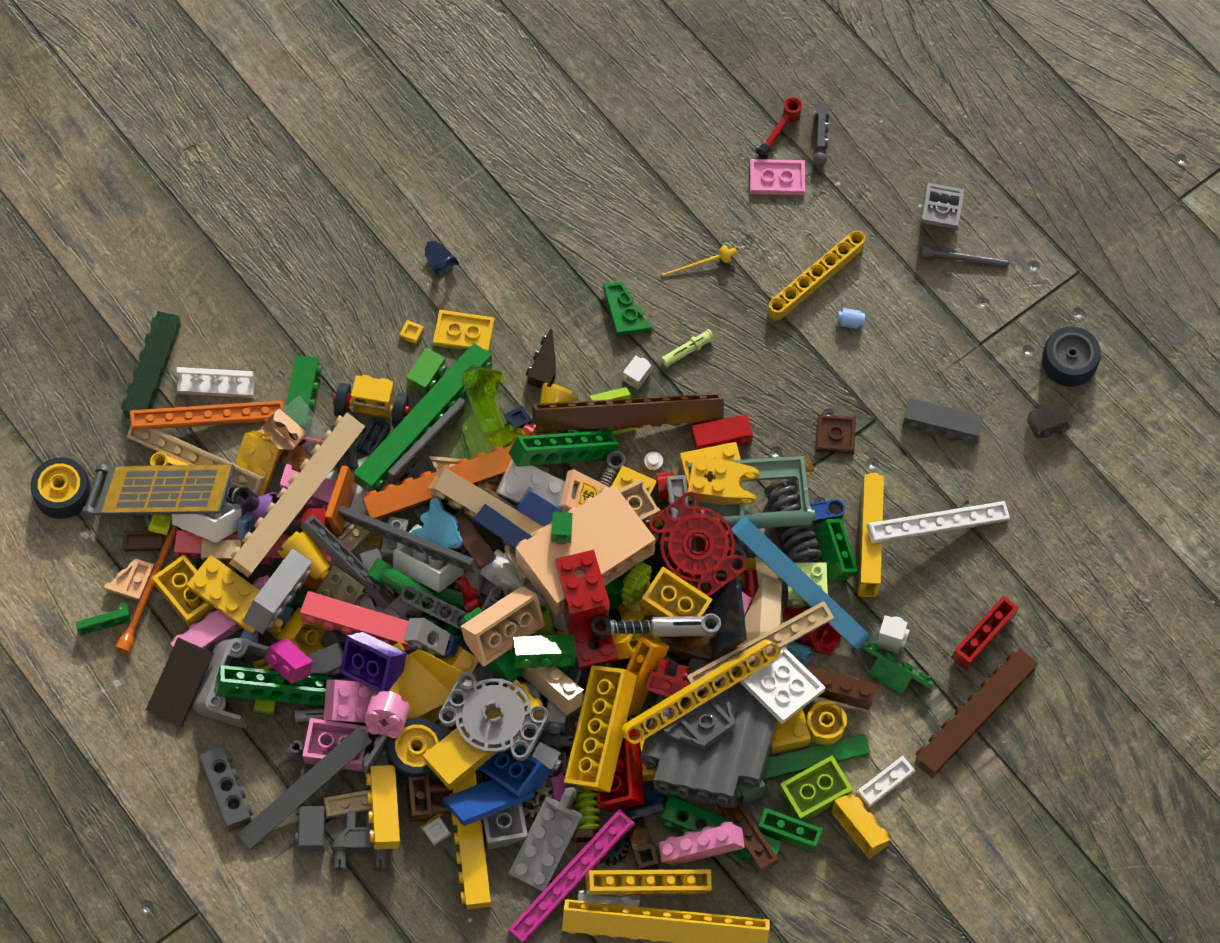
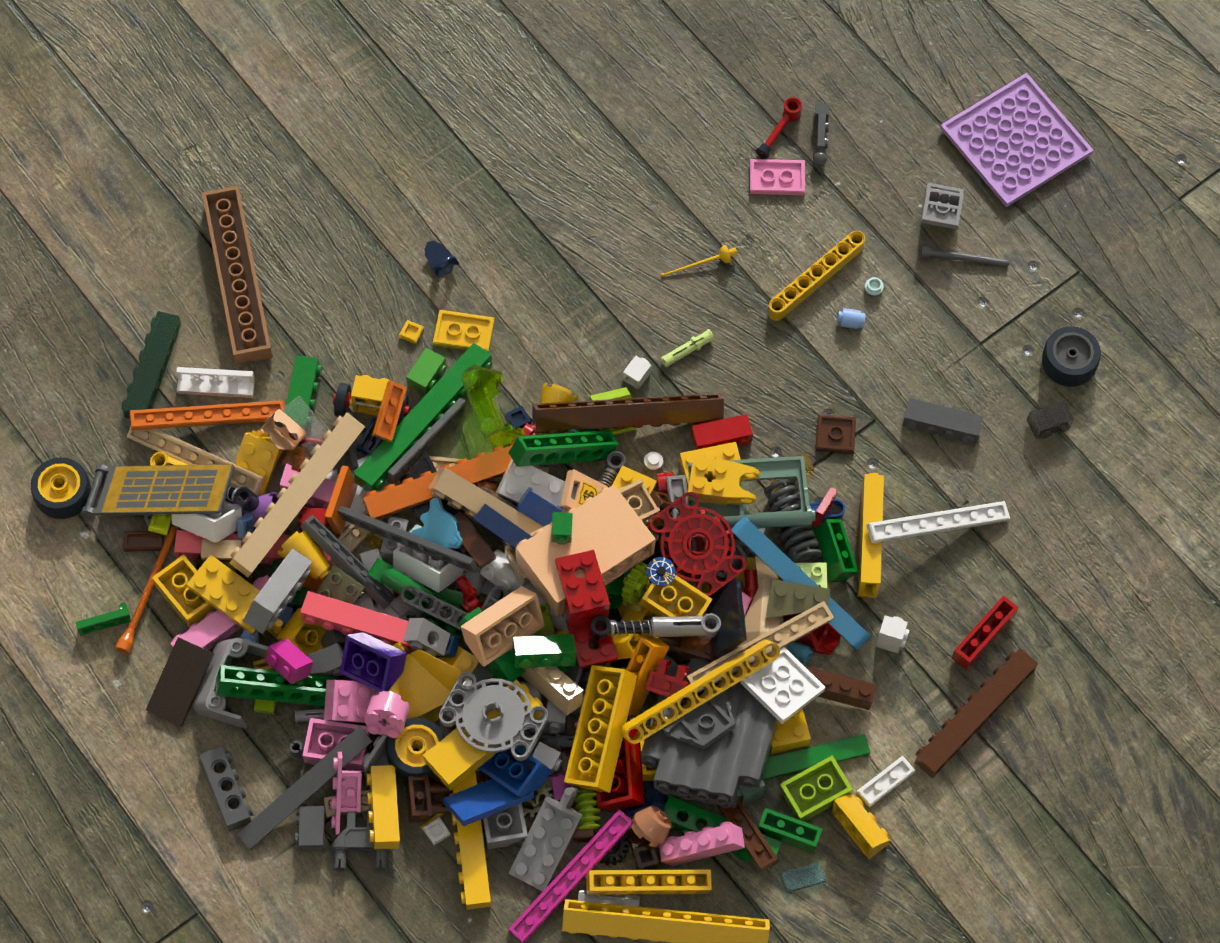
light nougat wing [104,559,154,601] -> none
dark brown slope [526,329,556,389] -> none
green wing [602,281,653,336] -> none
yellow brick [806,700,847,745] -> none
green bracket [861,642,934,694] -> none
none -> medium nougat brick [202,186,273,365]
none -> bright pink bracket [331,752,362,835]
none -> orange plate [372,381,407,442]
none -> nougat cone [631,806,672,847]
none -> blue piece [646,557,676,586]
none -> reddish brown tile [650,491,674,512]
none -> olive wing [765,579,831,619]
none -> clear light blue tile [781,861,826,893]
none -> tile [812,488,837,527]
none -> light aqua plate [865,277,884,296]
none -> lavender plate [940,73,1094,207]

